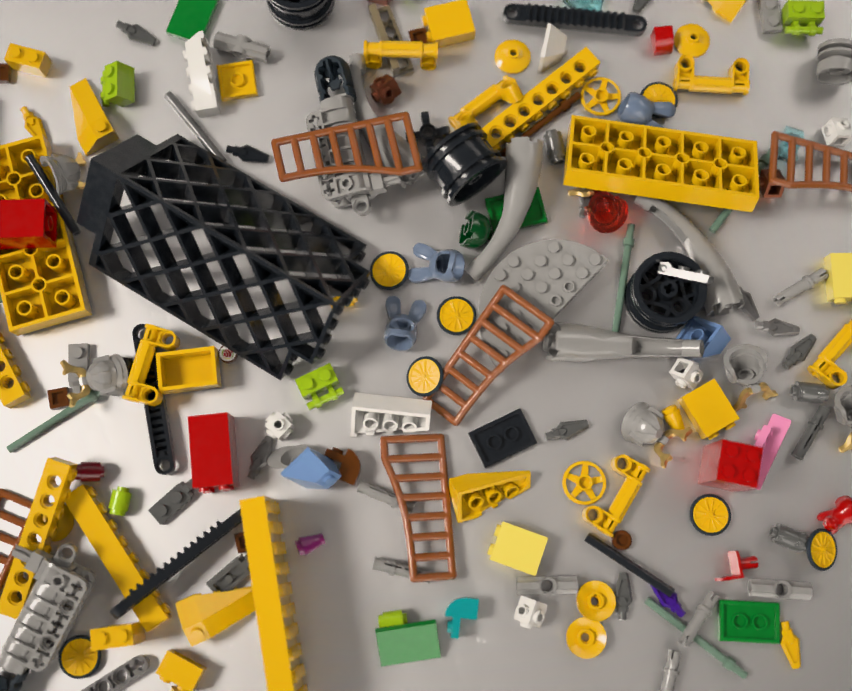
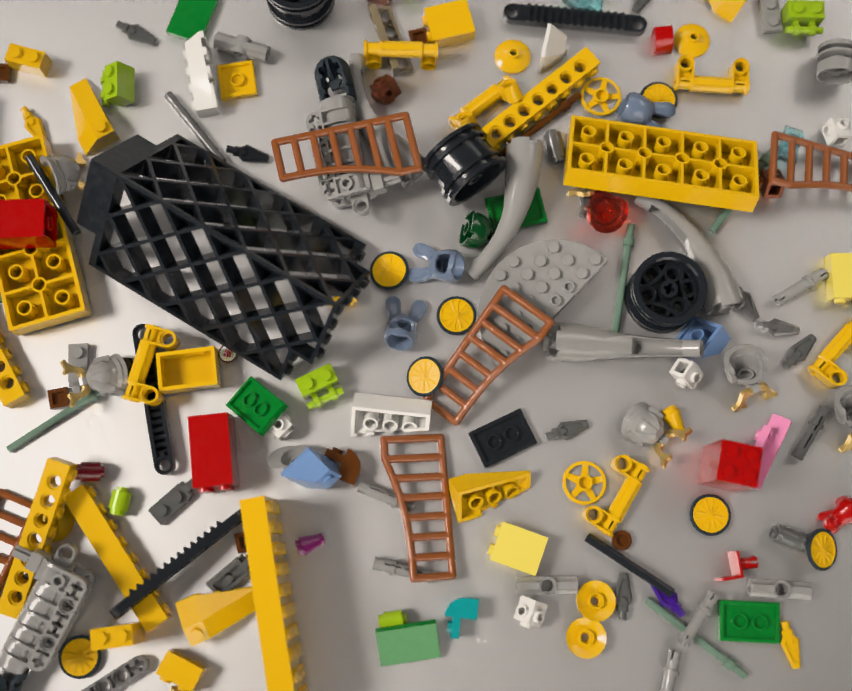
flat silver piece [247,435,274,480] -> none
black pin [405,111,450,154] -> none
hinge [657,262,715,285] -> none
yellow brick [678,378,740,440] -> none
dark grey head [790,381,829,403] -> none
none -> green tile [226,376,288,437]

